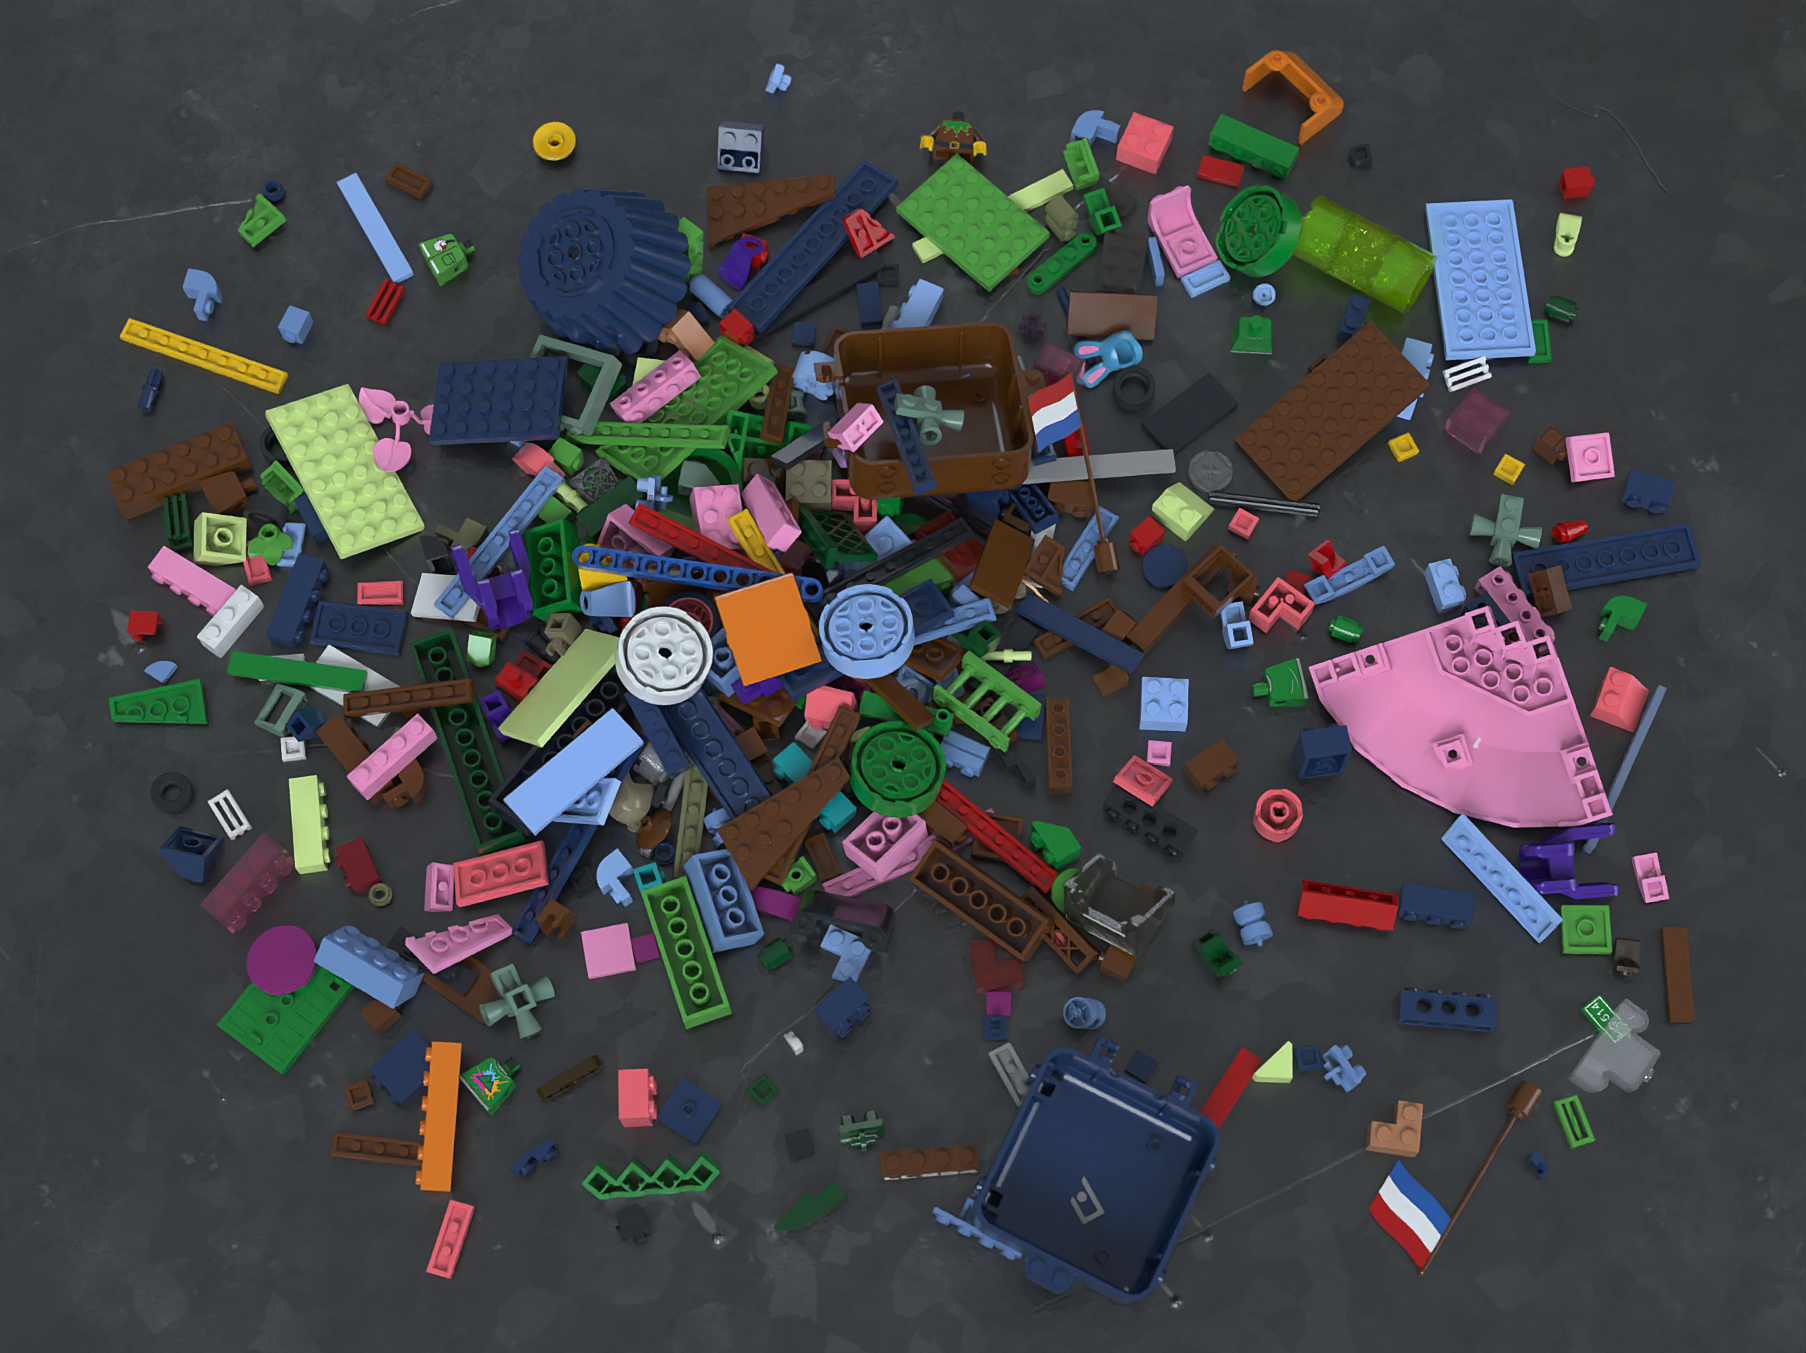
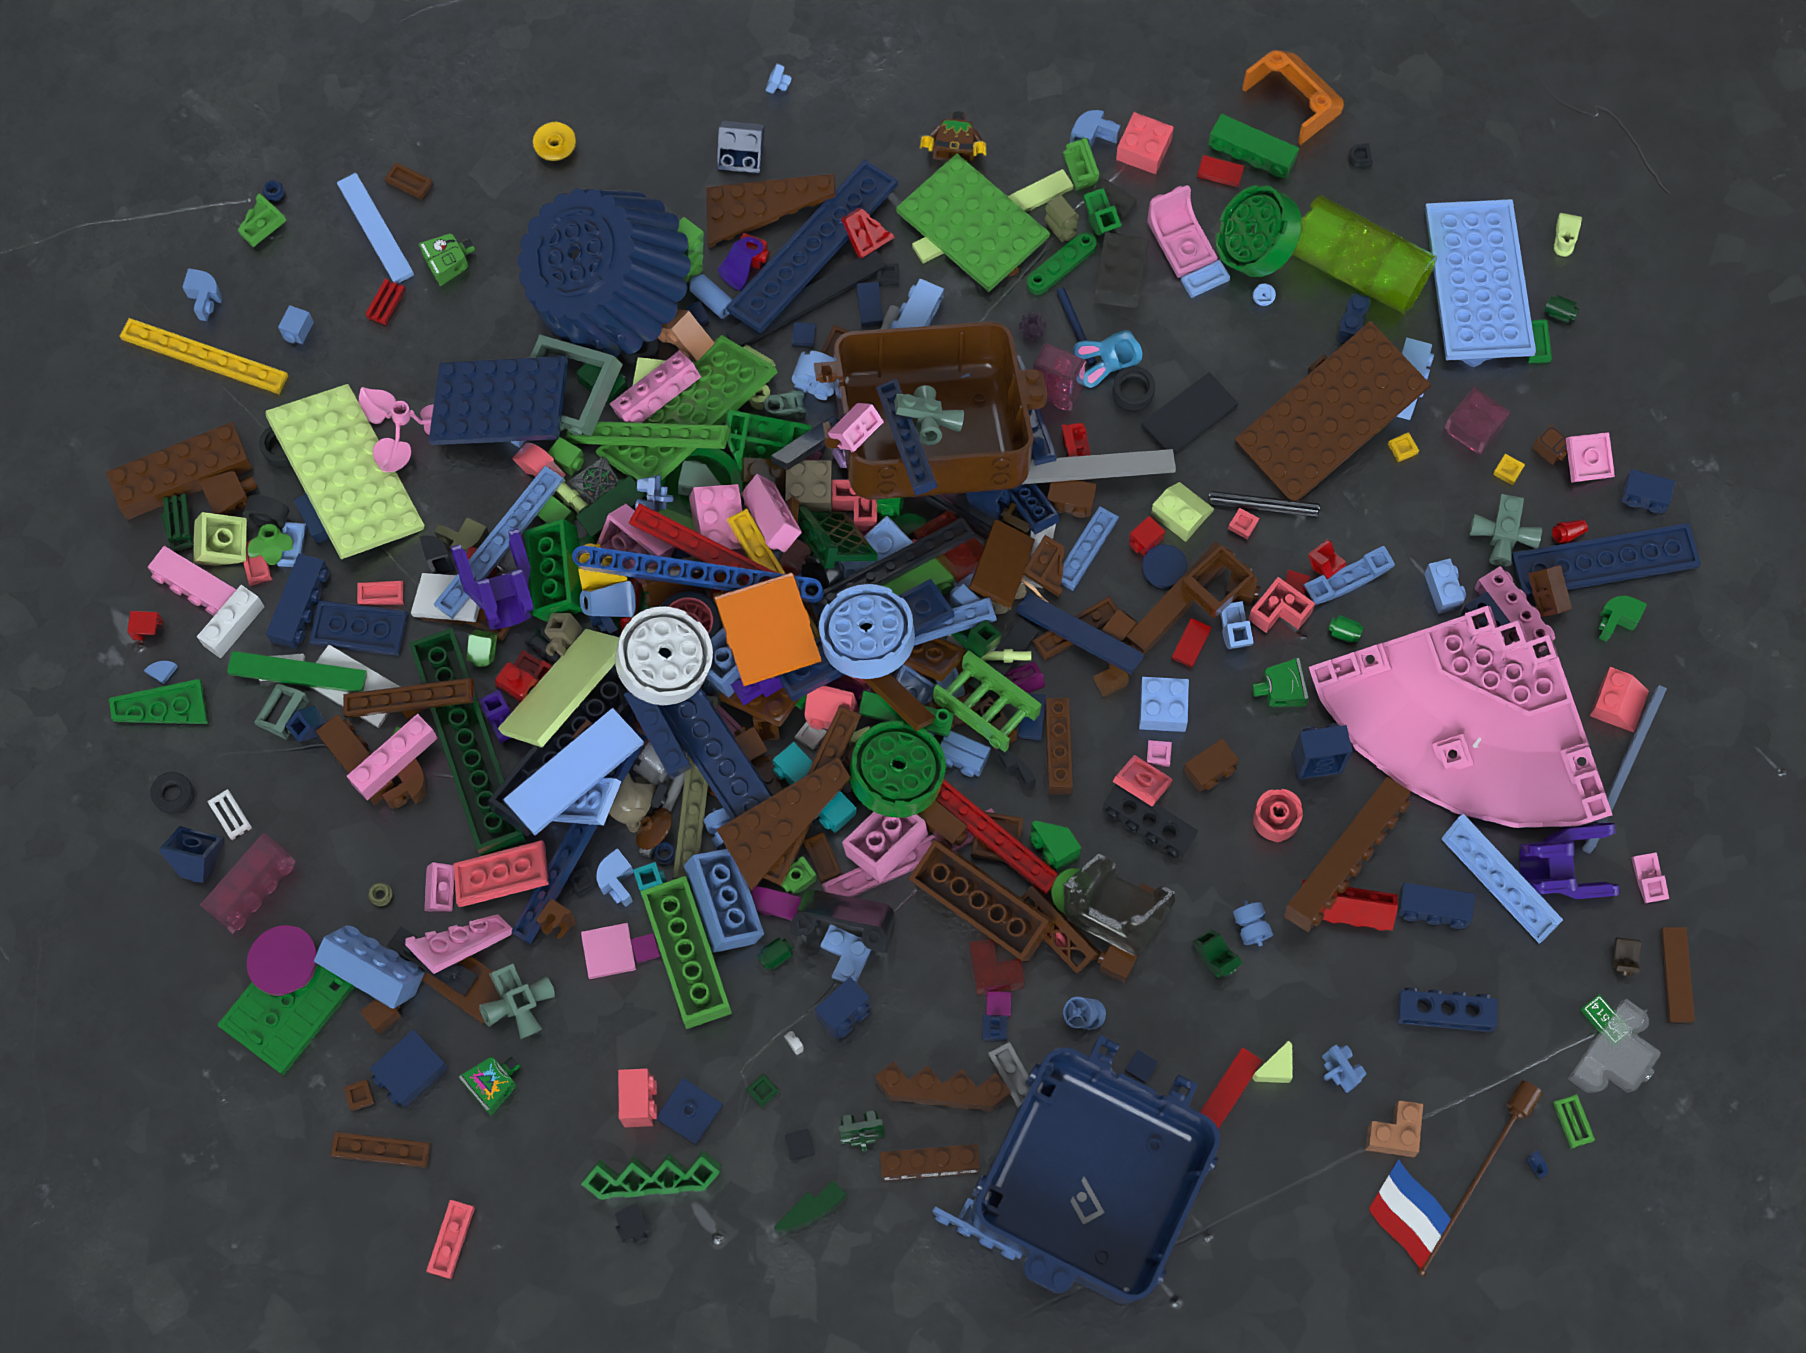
dark blue axle [137,368,163,412] -> none
bright green hinge [260,461,306,514] -> none
white tile [281,736,307,762] -> none
yellowish green brick [289,775,331,874] -> none
dark red brick [335,836,383,895] -> none
orange brick [415,1042,462,1191] -> none
dark blue slope [509,1139,558,1179] -> none
dark brown beam [536,1055,603,1102] -> none
red brick [719,309,755,347] -> none
reddish brown tile [759,363,795,445] -> none
flag [1026,369,1120,573] -> none
reddish brown tile [1066,291,1158,340] -> none
medium blue tile [1146,237,1165,287] -> none
flat silver tile [1188,450,1233,494] -> none
green torso [1230,315,1273,355] -> none
dark blue tile [1293,1044,1323,1073] -> none
white tile [1442,357,1492,392] -> none
red brick [1558,166,1595,199] -> none
bright green plate [1559,905,1612,954] -> none
none -> reddish brown brick [875,1061,1011,1112]
none -> red tile [1171,618,1212,668]
none -> reddish brown brick [1284,777,1411,932]

